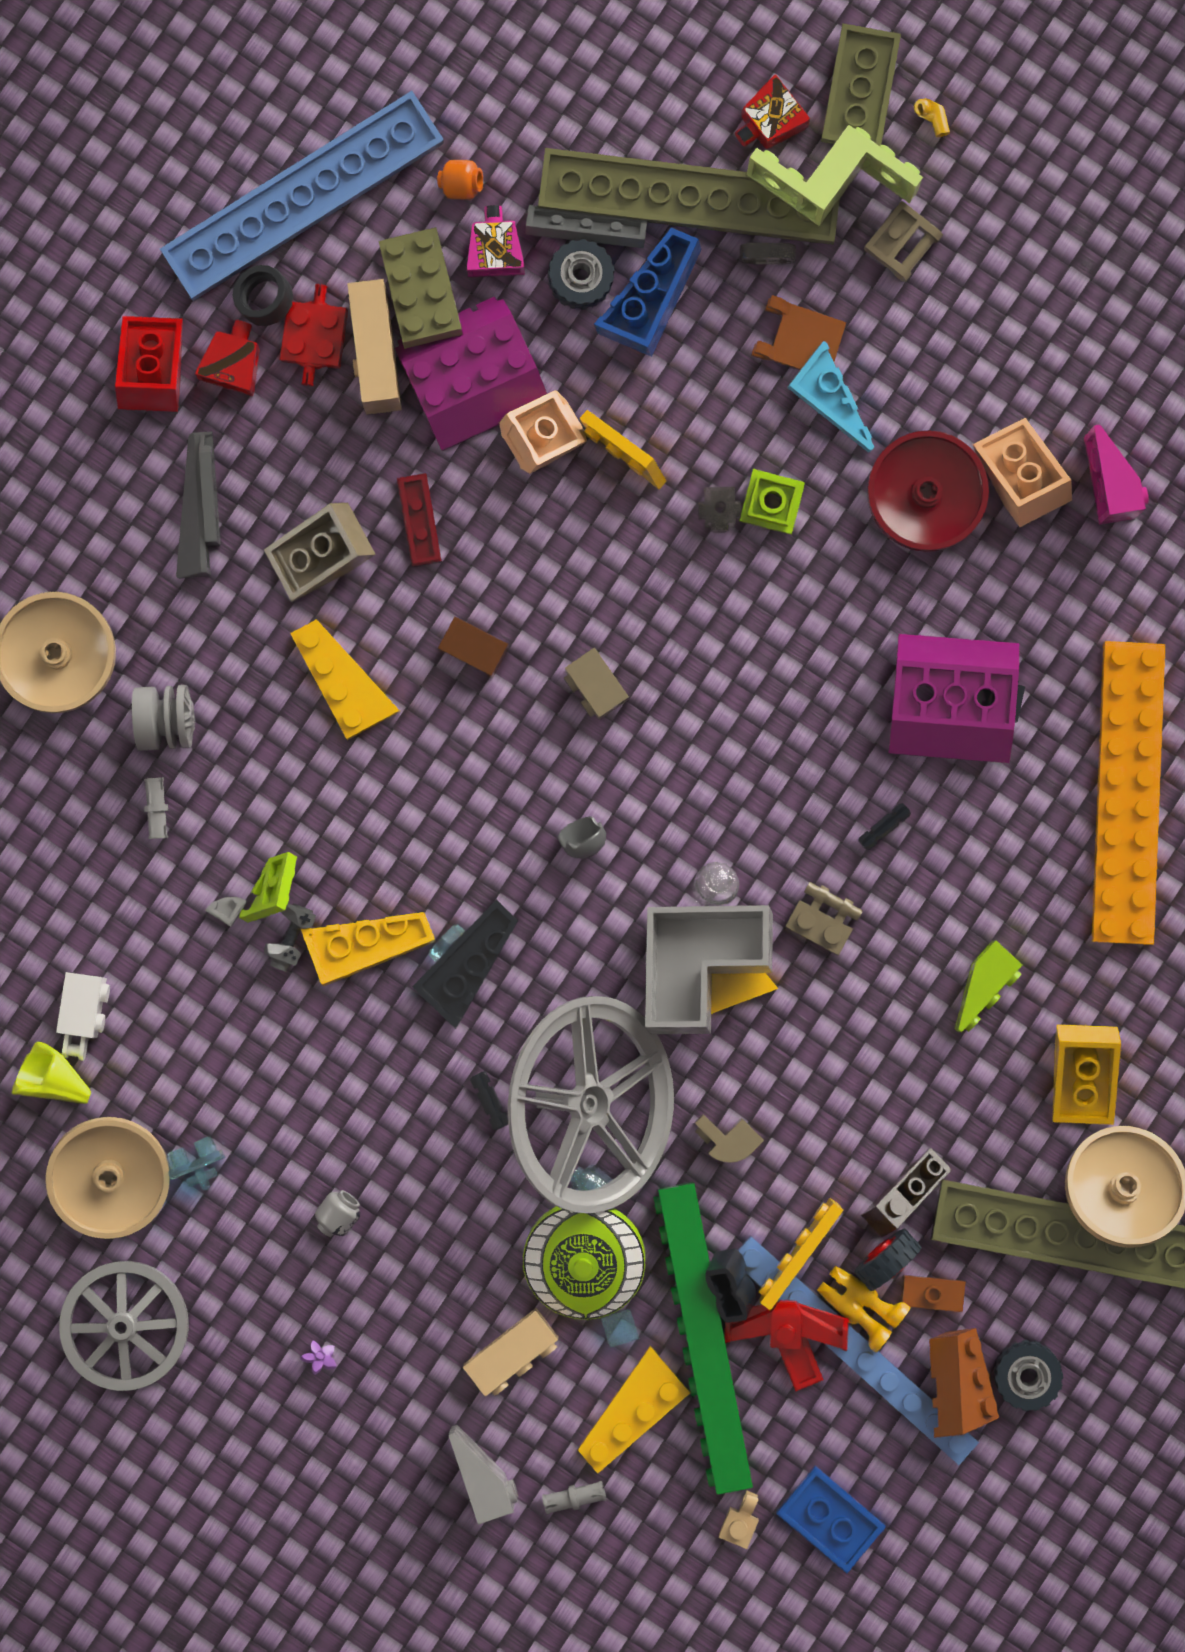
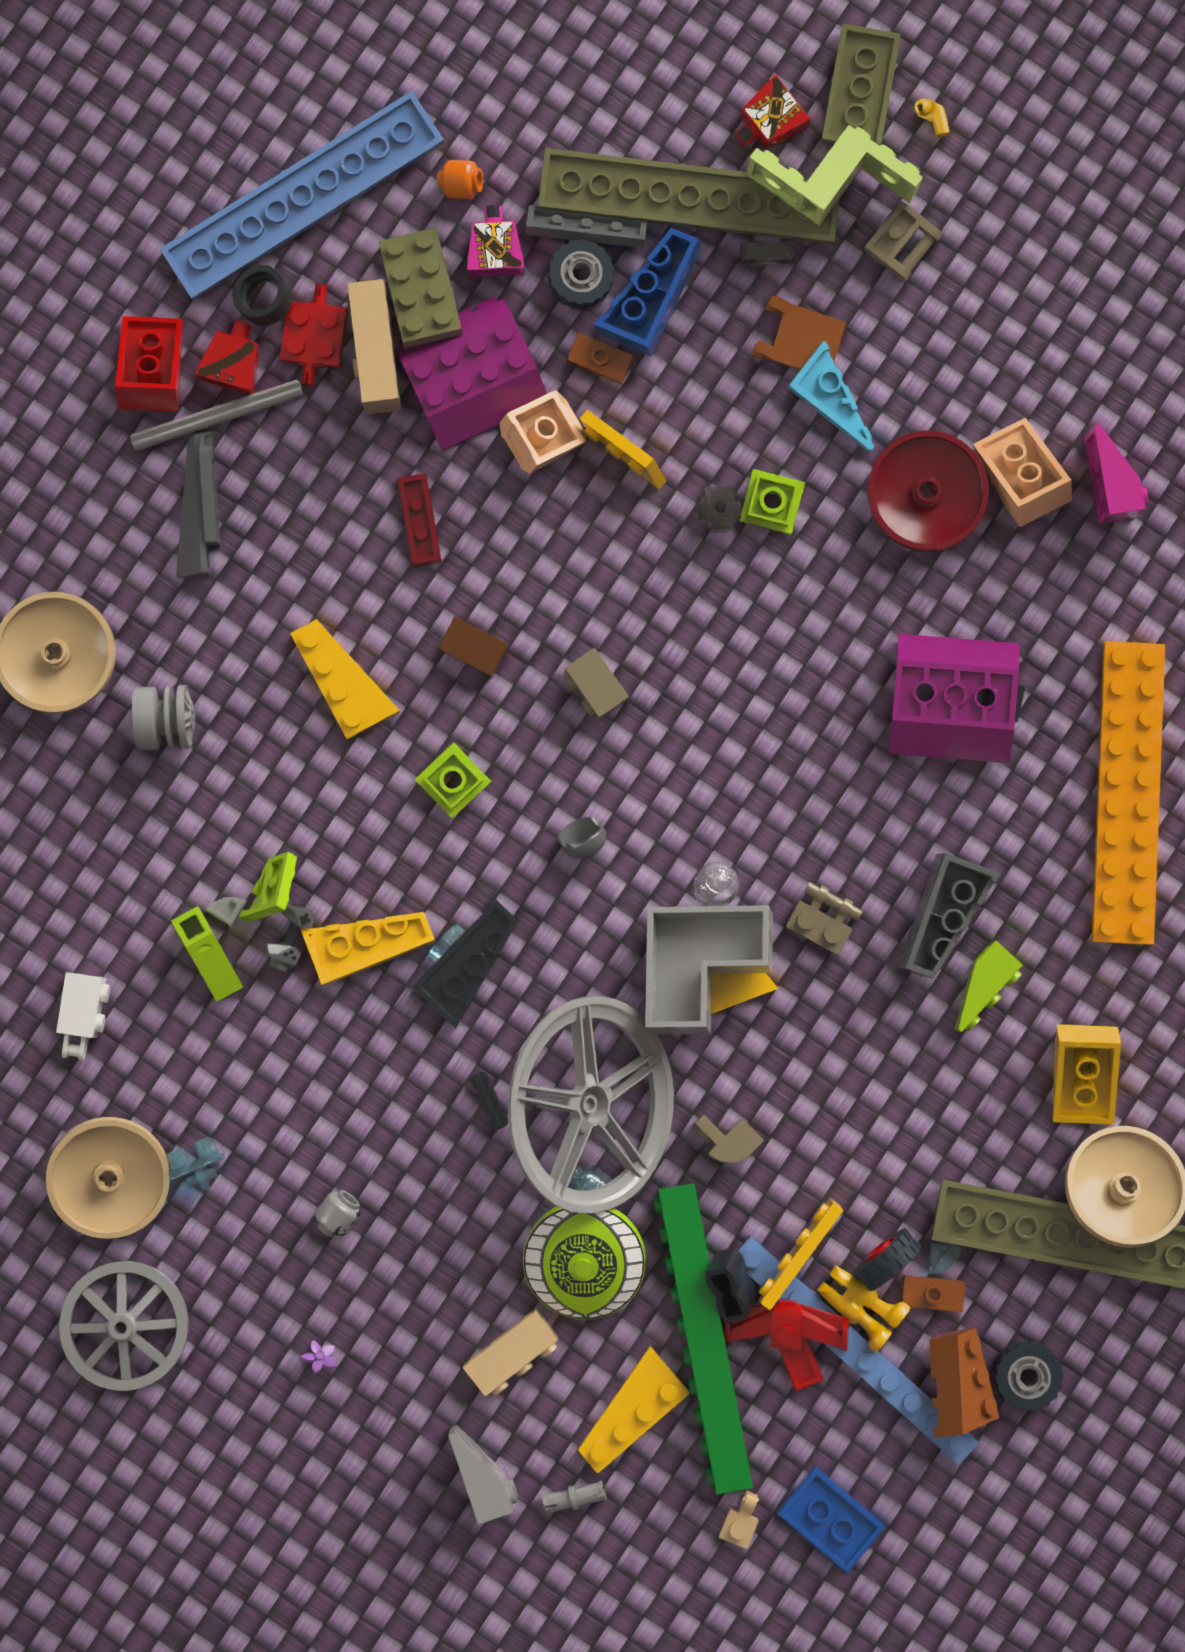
neon yellow hat [11,1042,91,1104] -> none
light grey pin [144,777,168,839] -> none
dark tan slope [264,503,376,601] -> none
clear light blue tile [601,1308,639,1348] -> none
black axle [858,803,911,850] -> none
dark brown slope [861,1148,952,1237] -> none
none -> light grey axle [130,380,303,451]
none -> lime slope [171,906,243,1002]
none -> lime piece [415,743,491,819]
none -> dark orange plate [567,332,633,385]
none -> dark grey wedge [897,853,1001,978]
none -> clear light blue tile [930,1243,961,1274]

